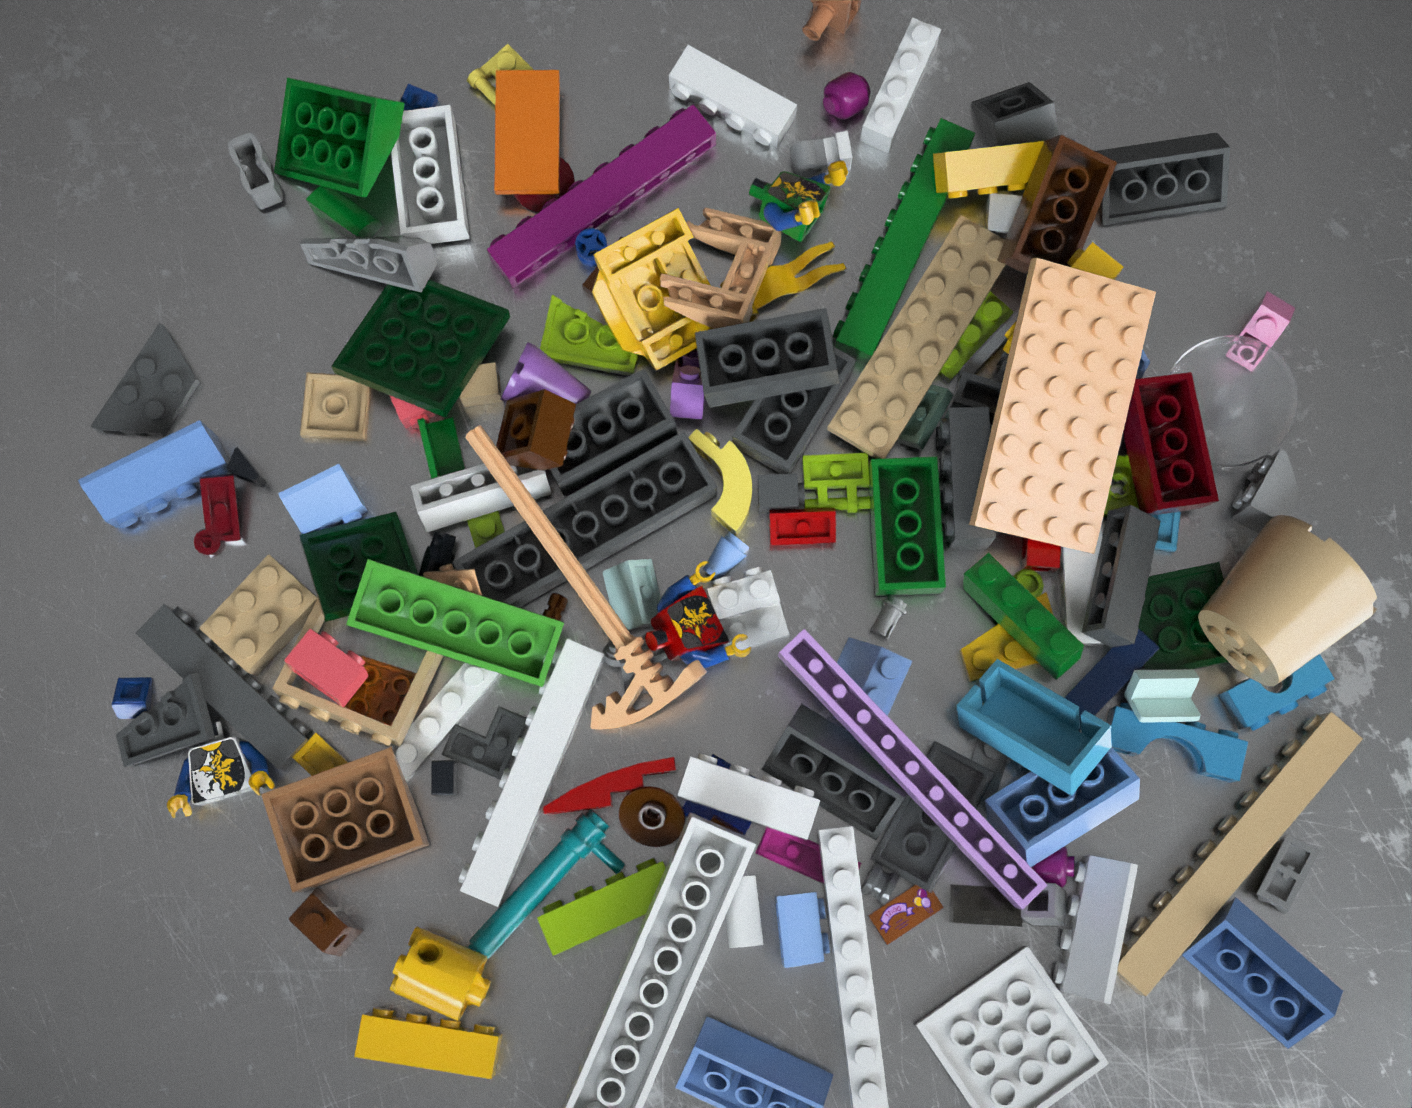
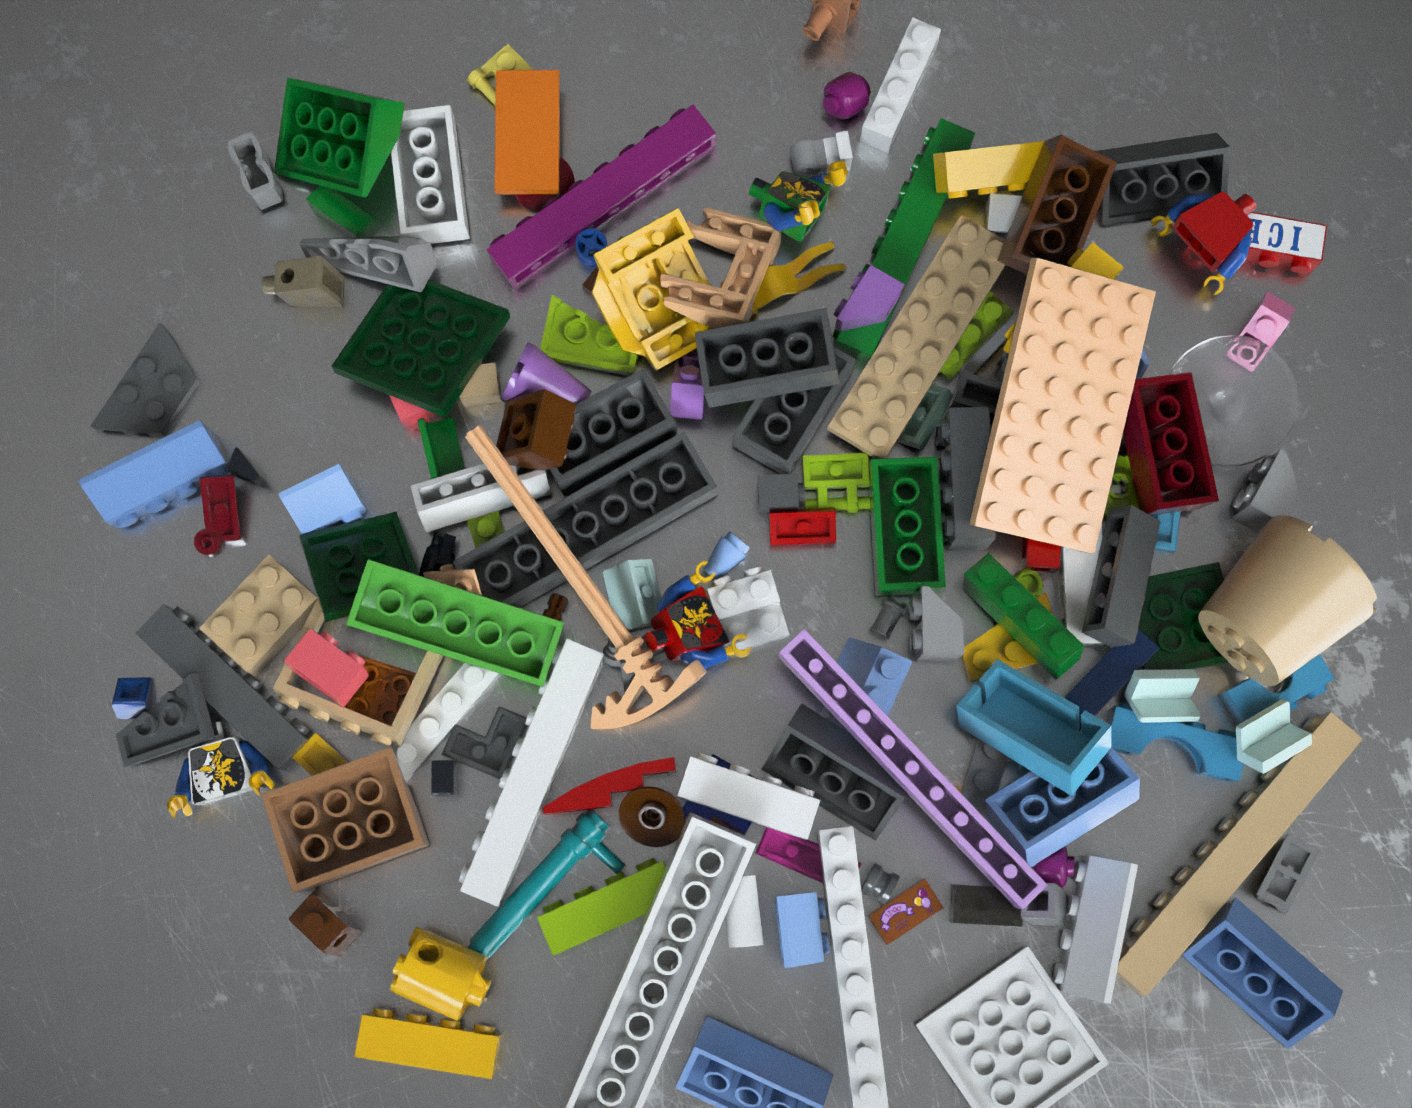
tan tile [300,372,372,442] -> none
blue tile [399,84,438,111] -> none
white brick [669,45,797,148] -> none
light yellow arch [688,429,752,536] -> none
dark grey tile [871,740,995,893] -> none
dark grey slope [972,82,1059,147] -> none
none -> dark tan torso [262,256,344,307]
none -> medium lavender slope [833,265,905,332]
none -> light grey slope [909,586,964,662]
none -> red torso [1151,192,1256,295]
none -> brick [1186,212,1327,274]
none -> light aqua panel [1236,699,1312,774]

